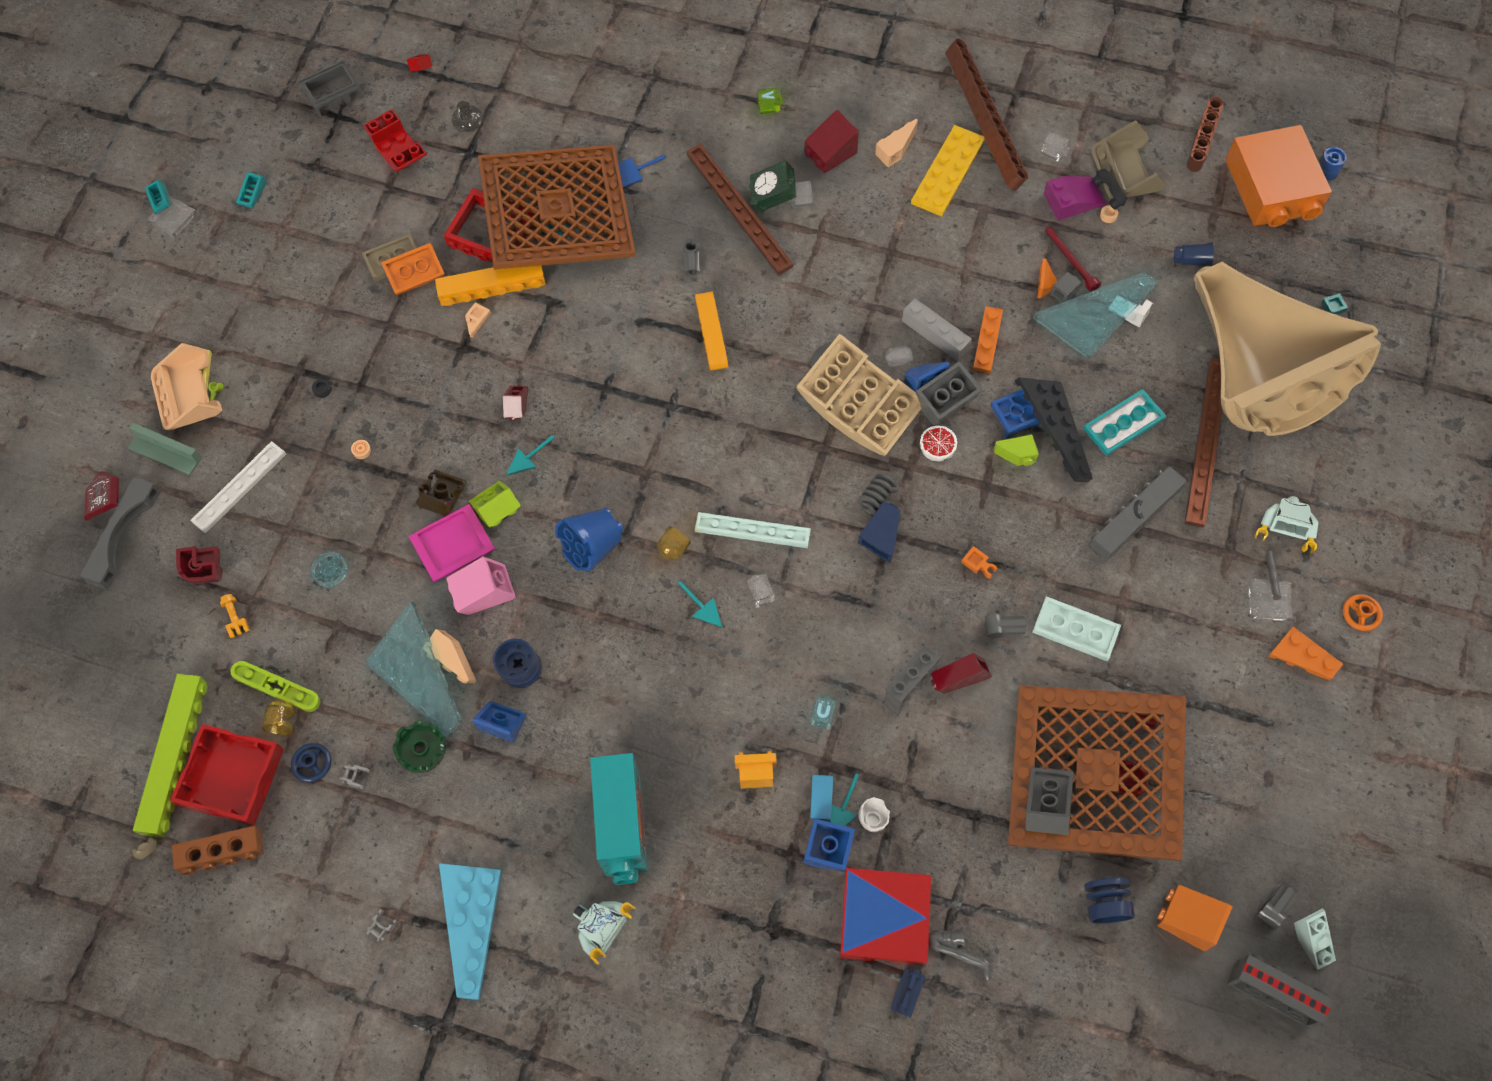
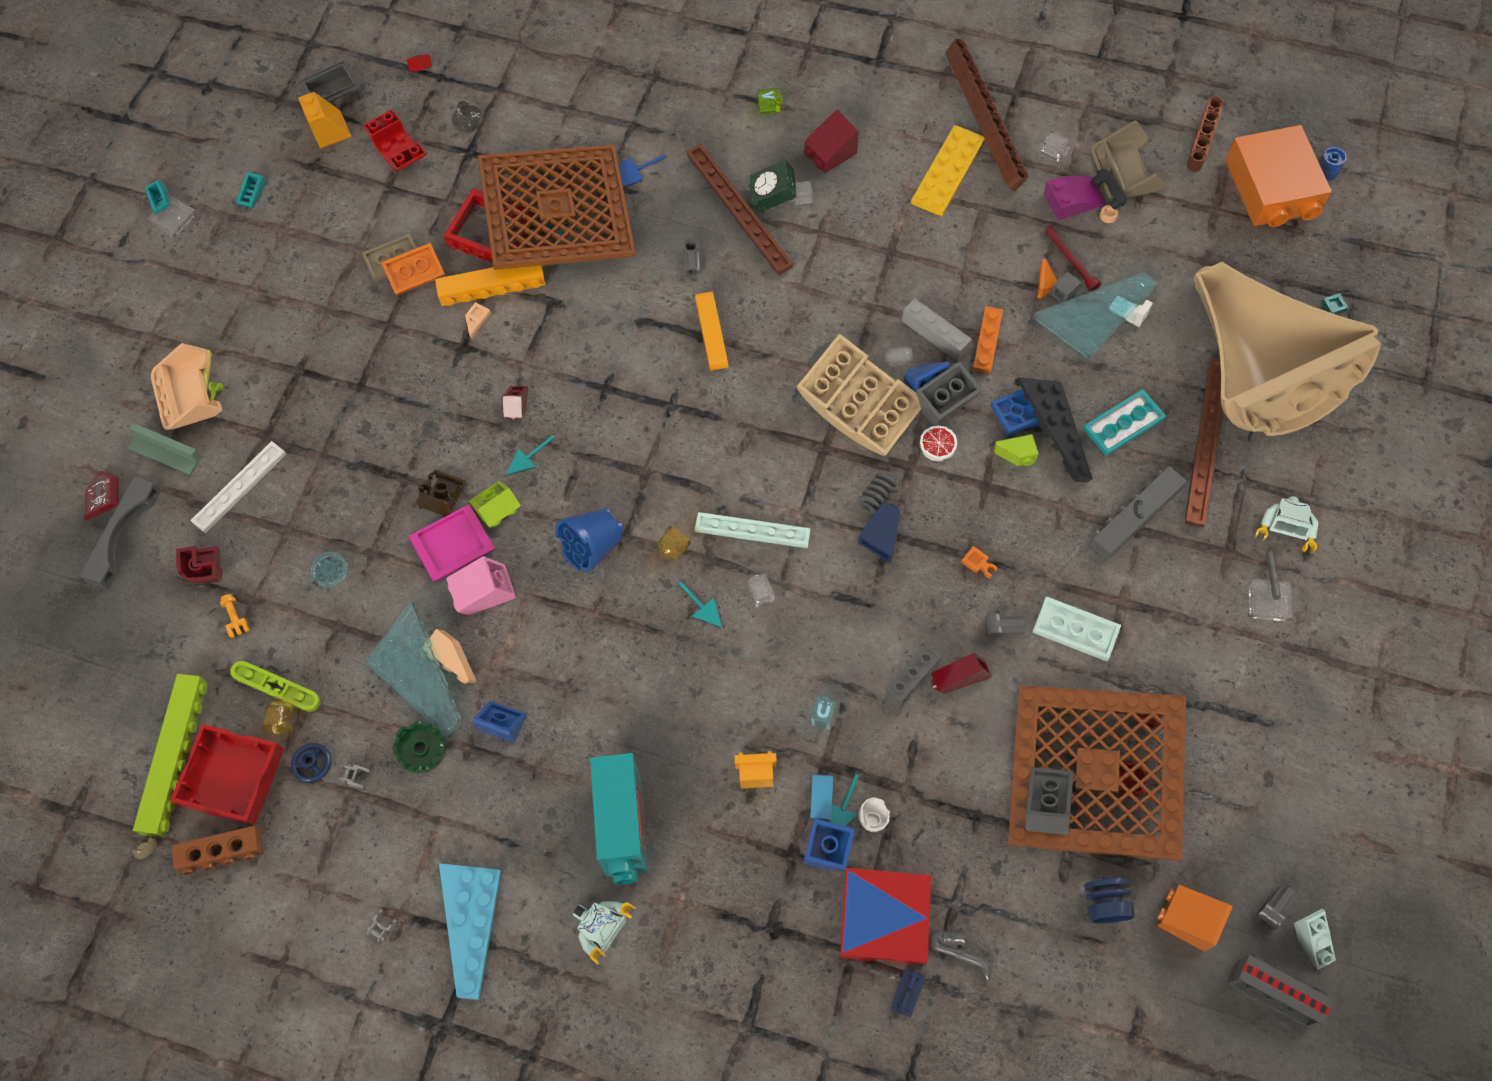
black tile [312,379,332,398] -> none
light nougat tile [351,440,371,459] -> none
dark blue wheel [493,638,542,688] -> none
light nougat slope [875,119,918,167] -> none
dark blue plant [1174,242,1214,267] -> none
orange wing [1268,626,1343,681] -> none
orange piece [1342,594,1383,631] -> none
none -> light orange slope [298,92,352,148]

